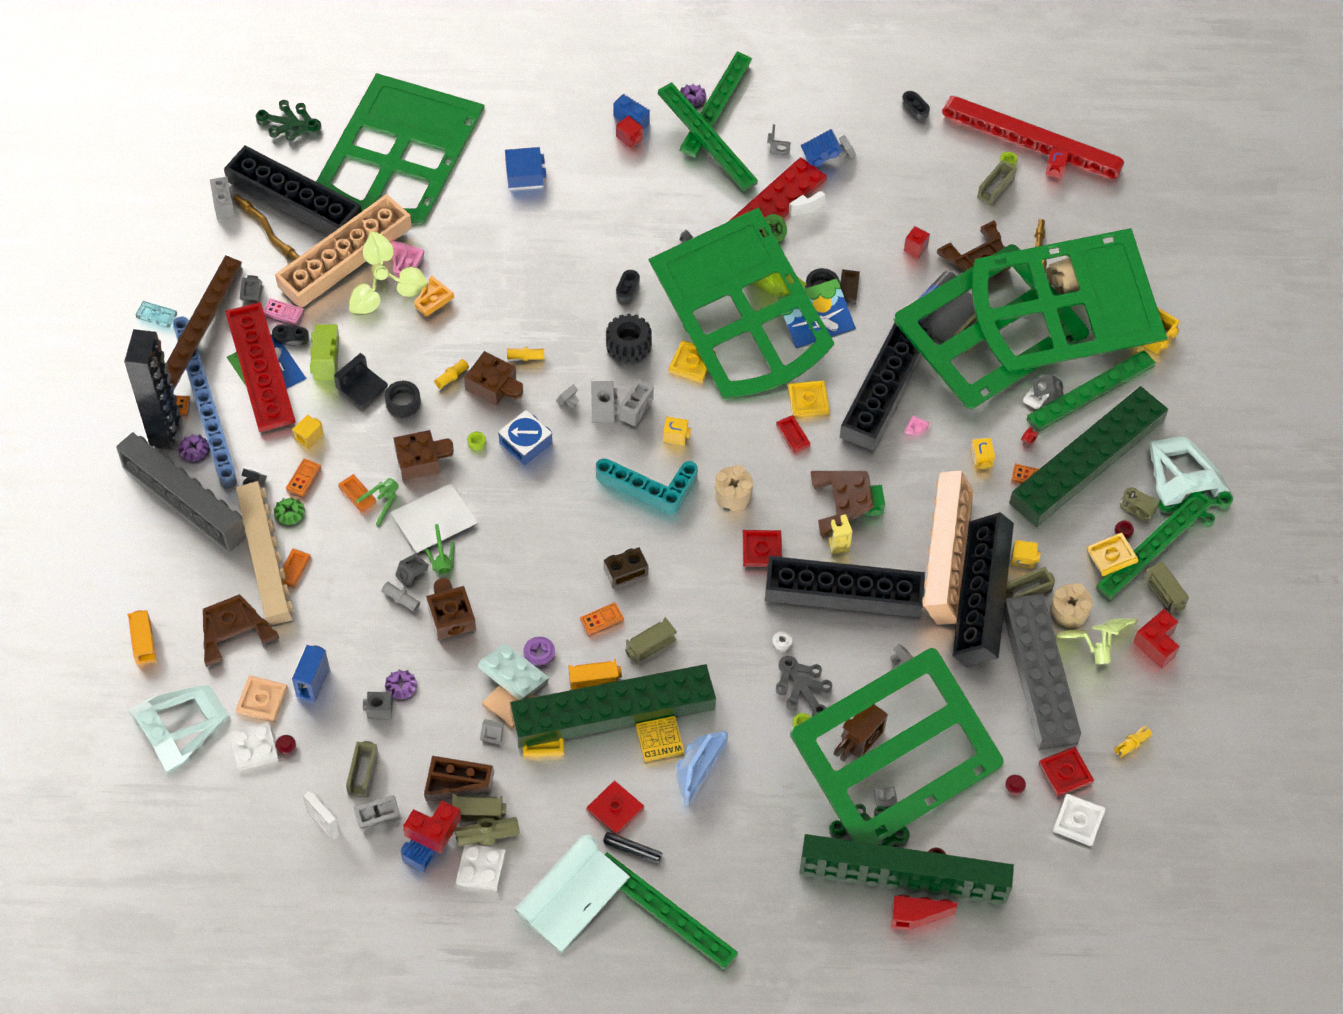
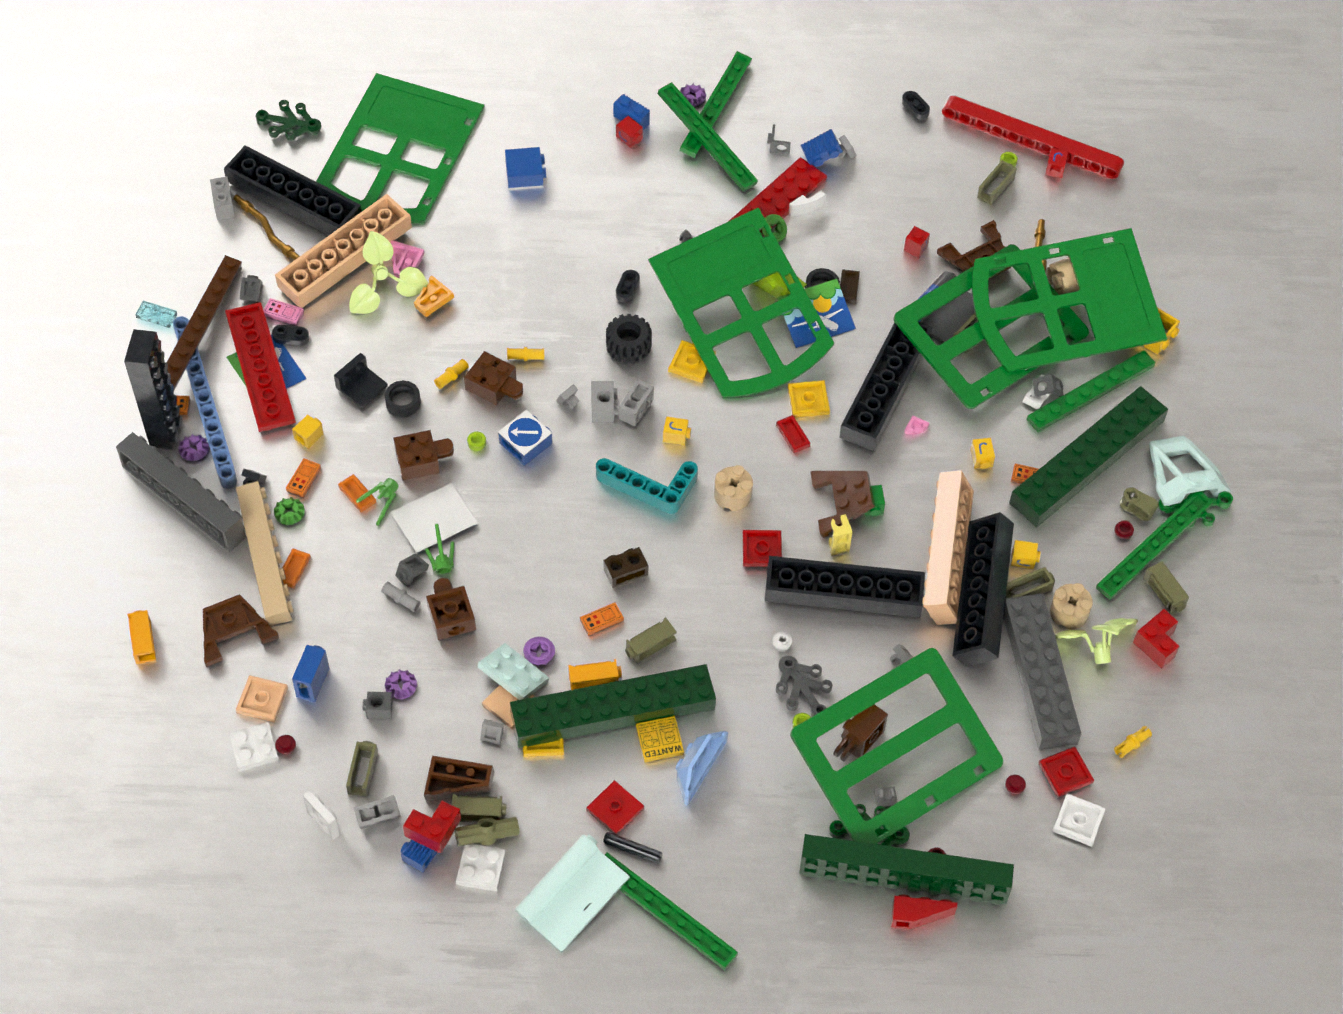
light aqua windscreen [129,685,229,773] -> none
lime wedge [310,324,339,381] -> none
red bush [1021,427,1039,446] -> none
yellow tile [1086,532,1138,577] -> none

